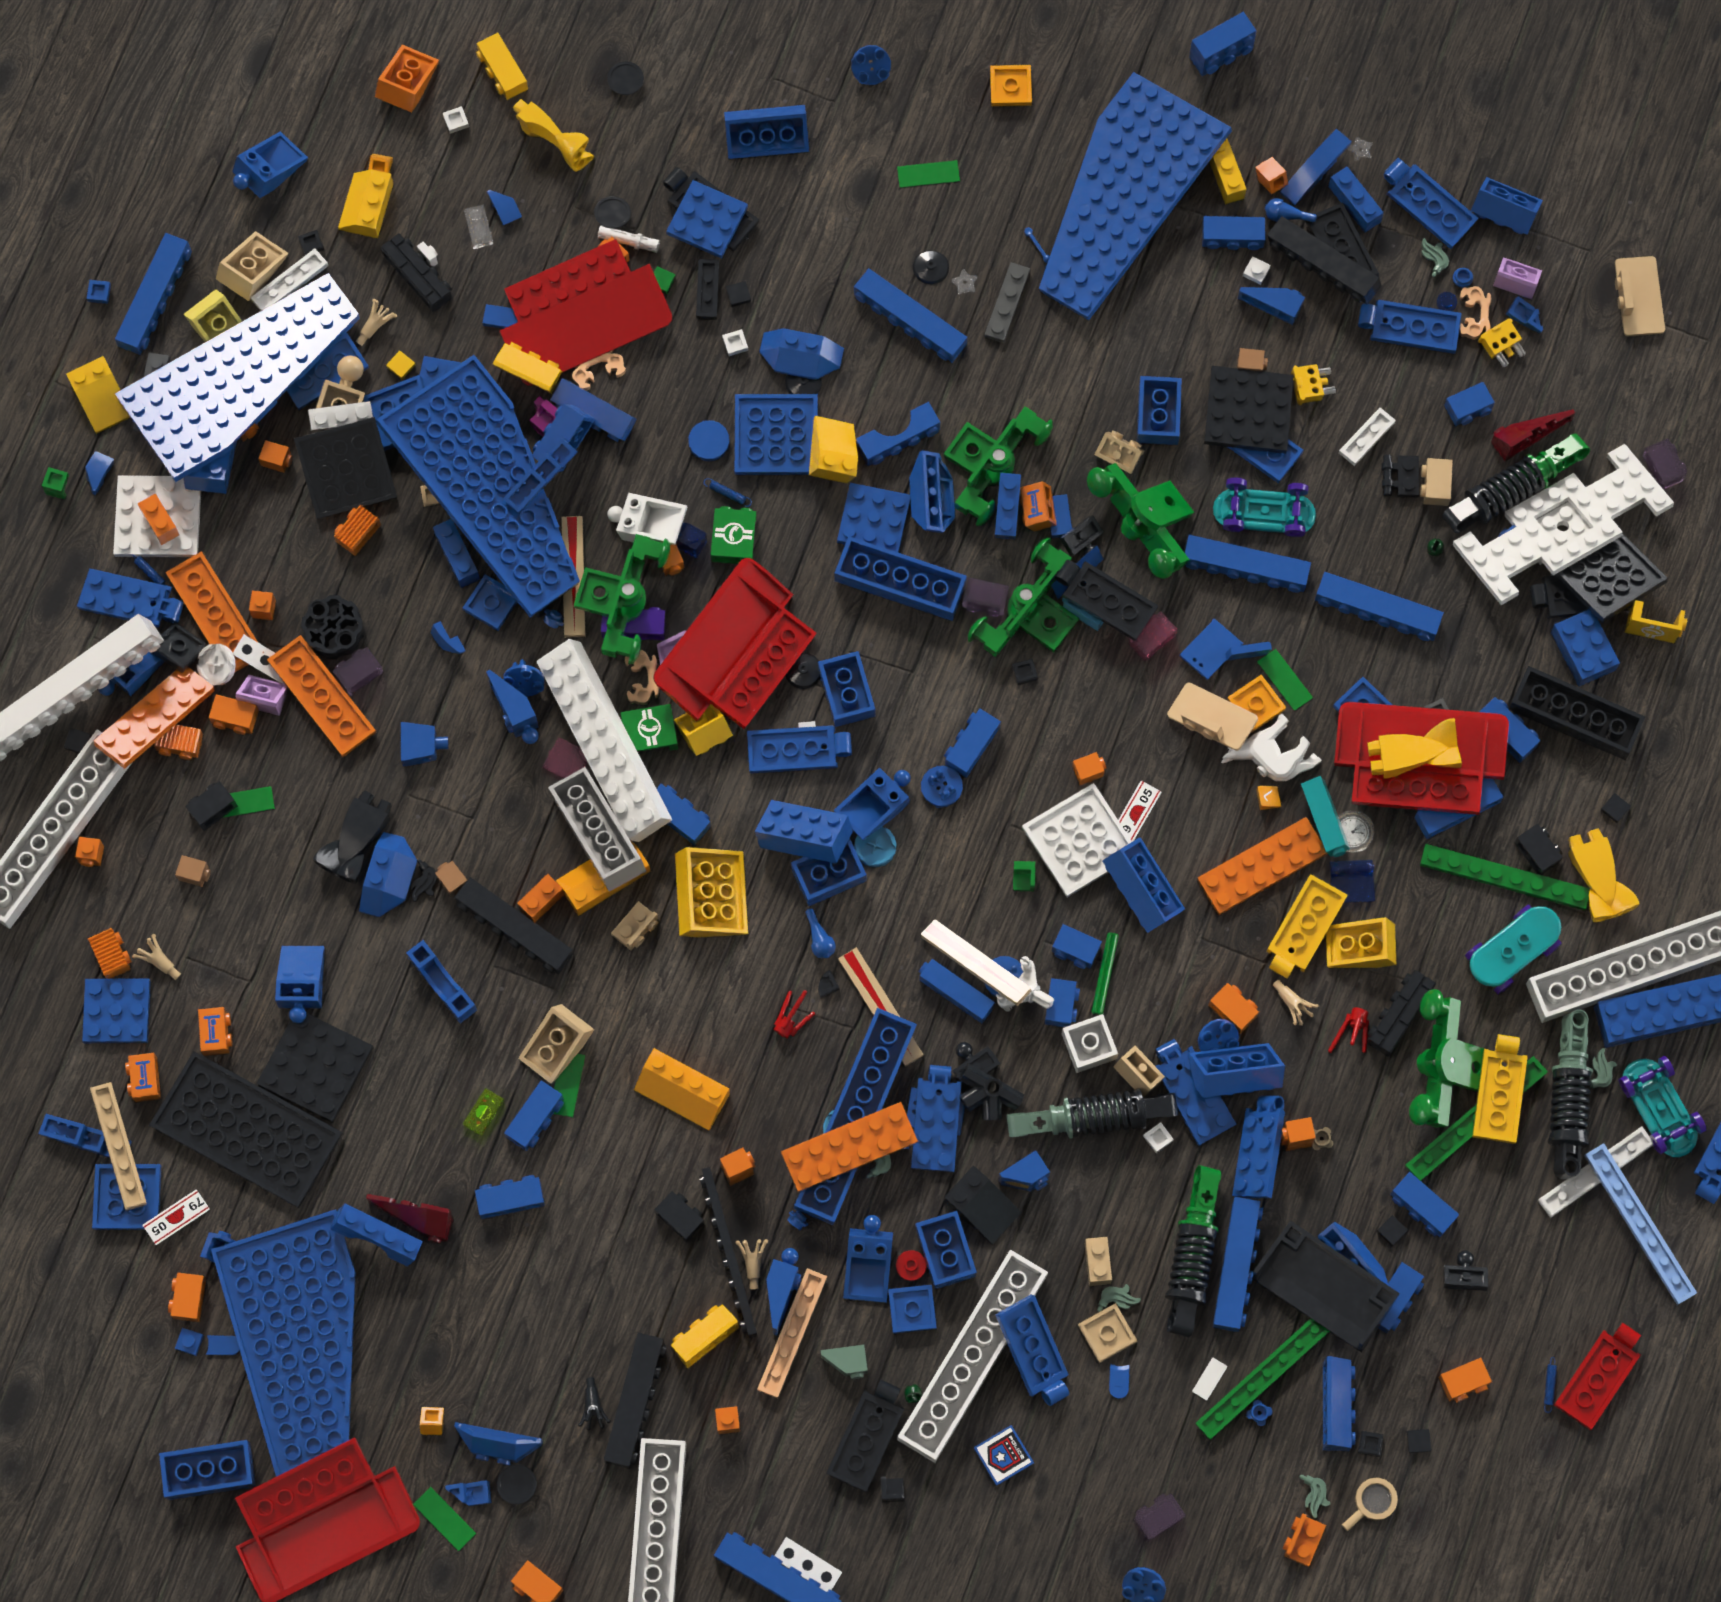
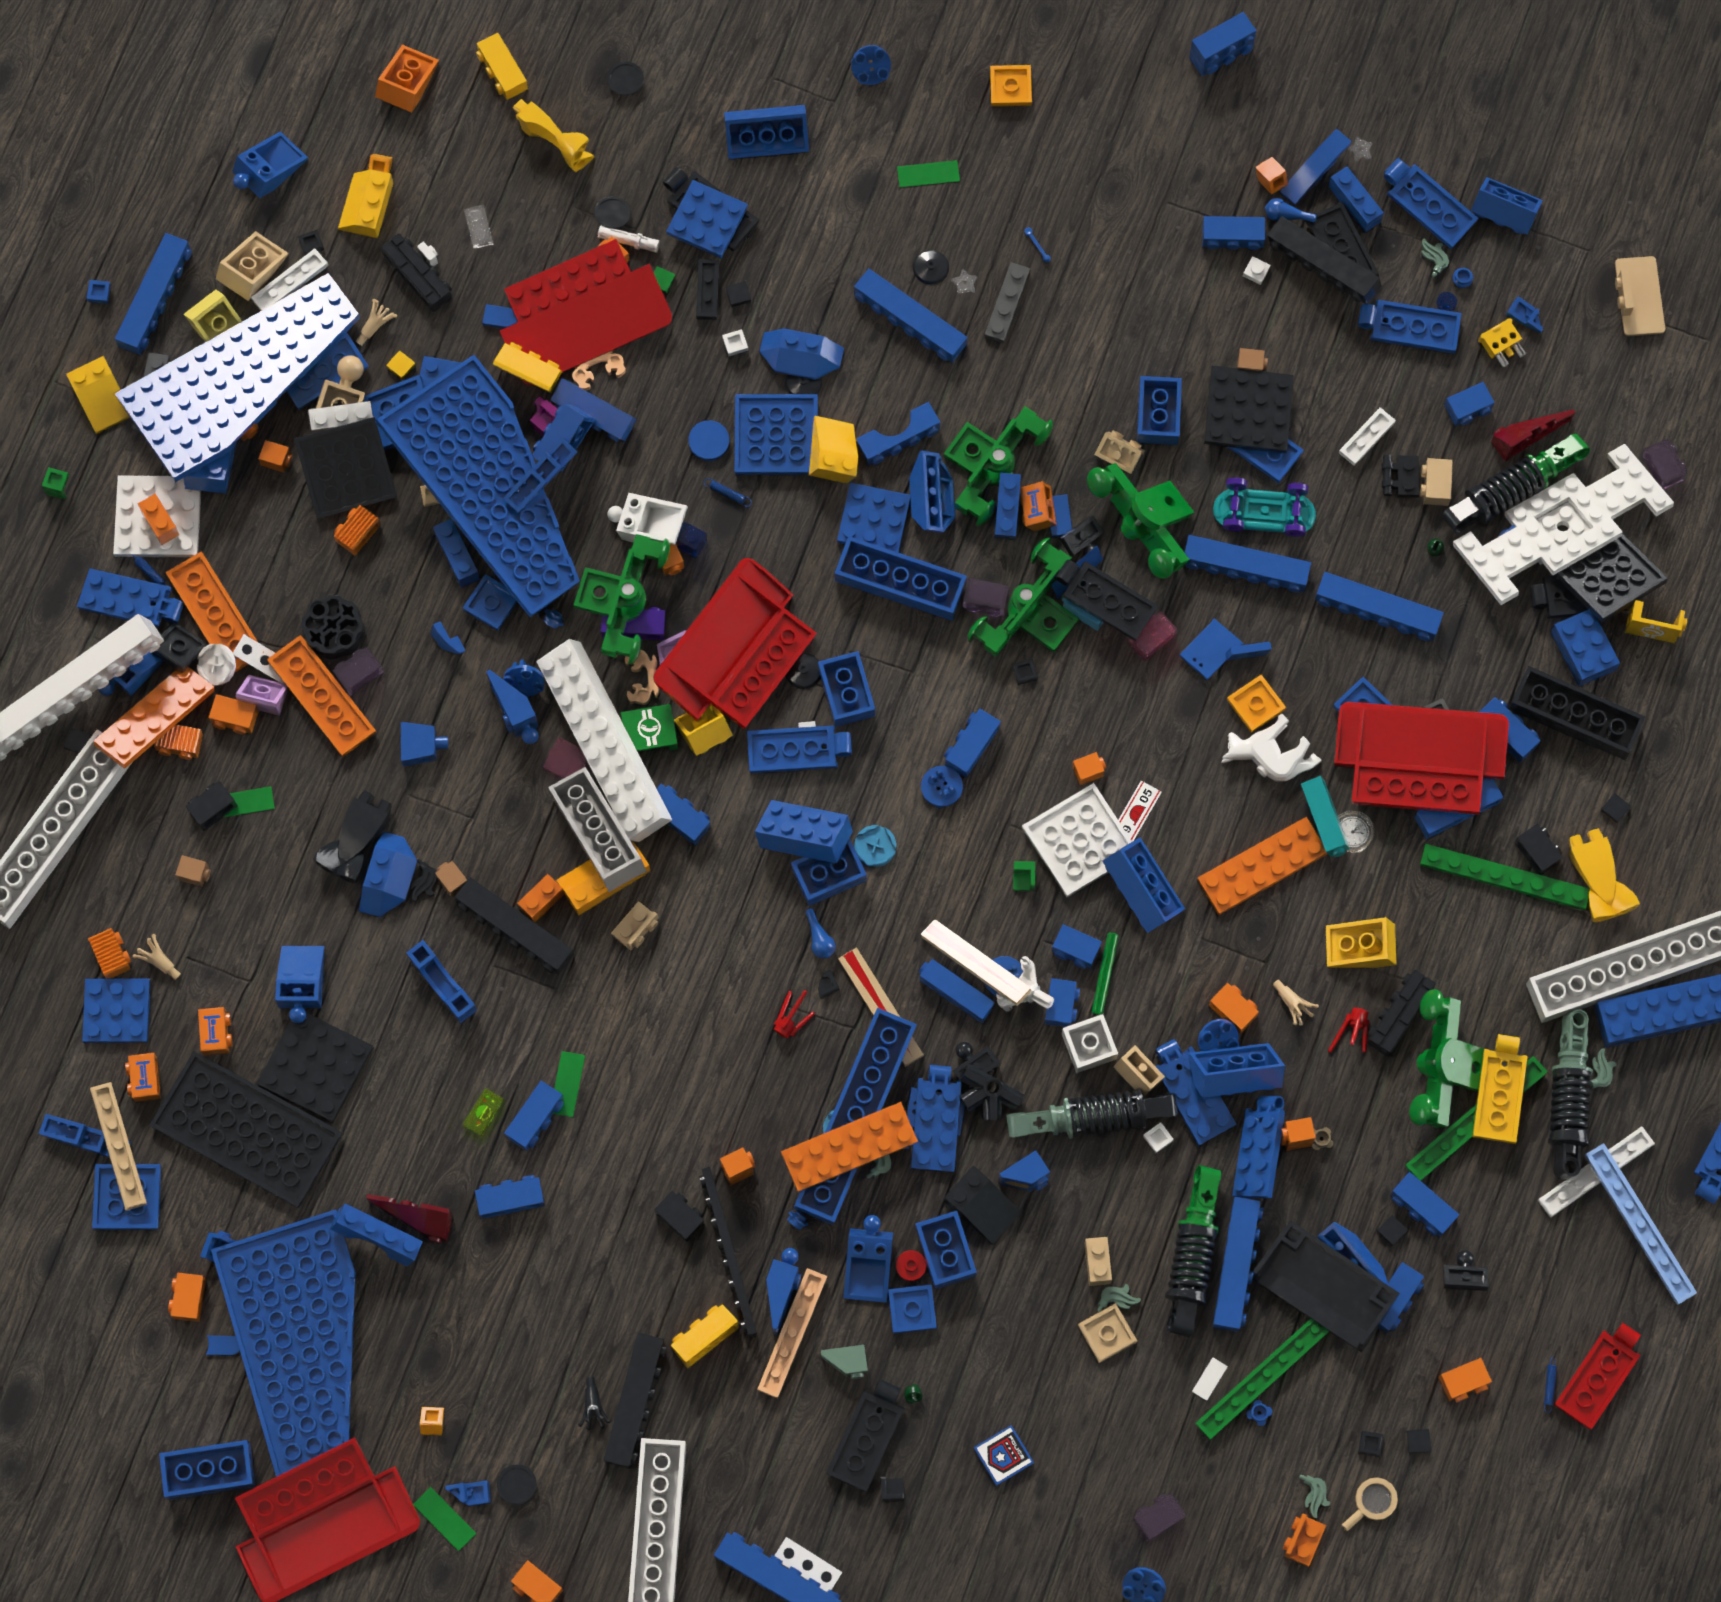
orange brick [75,837,104,867] -> none
blue slope [85,451,114,495] -> none
white sticker [143,1190,210,1245] -> none
blue plate [175,1328,204,1356] -> none
orange brick [249,591,276,620] -> none
white plate [443,106,469,134] -> none
blue wedge [454,1422,543,1466] -> none
blue slope [487,190,522,225] -> none
tan slope [518,1004,594,1084] -> none
tan tile [562,516,586,638] -> none
light orange slope [634,1048,730,1131] -> none
yellow slope [675,847,748,937] -> none
green panel [711,506,757,564] -> none
orange brick [715,1406,740,1434] -> none
tan piece [736,1239,768,1289] -> none
blue slope [834,768,911,840] -> none
white brick [897,1250,1048,1463] -> none
blue hinge [995,1294,1069,1406] -> none
blue wing [1039,72,1232,320] -> none
blue piece [1109,1364,1129,1399] -> none
tan bracket [1167,683,1258,751] -> none
yellow brick [1209,139,1246,204] -> none
blue slope [1238,287,1305,325] -> none
light orange slope [1256,786,1281,810] -> none
green sticker [1257,649,1313,710] -> none
yellow hinge [1266,874,1348,979] -> none
yellow piece [1290,364,1336,405] -> none
blue slope [1323,1356,1355,1451] -> none
clear blue hinge [1330,860,1375,903] -> none
yellow hips [1368,718,1462,778] -> none
light nougat helmet [1459,286,1491,340] -> none
teal piece [1465,905,1562,995] -> none
lavender slope [1493,257,1542,299] -> none
teal piece [1618,1056,1706,1157] -> none

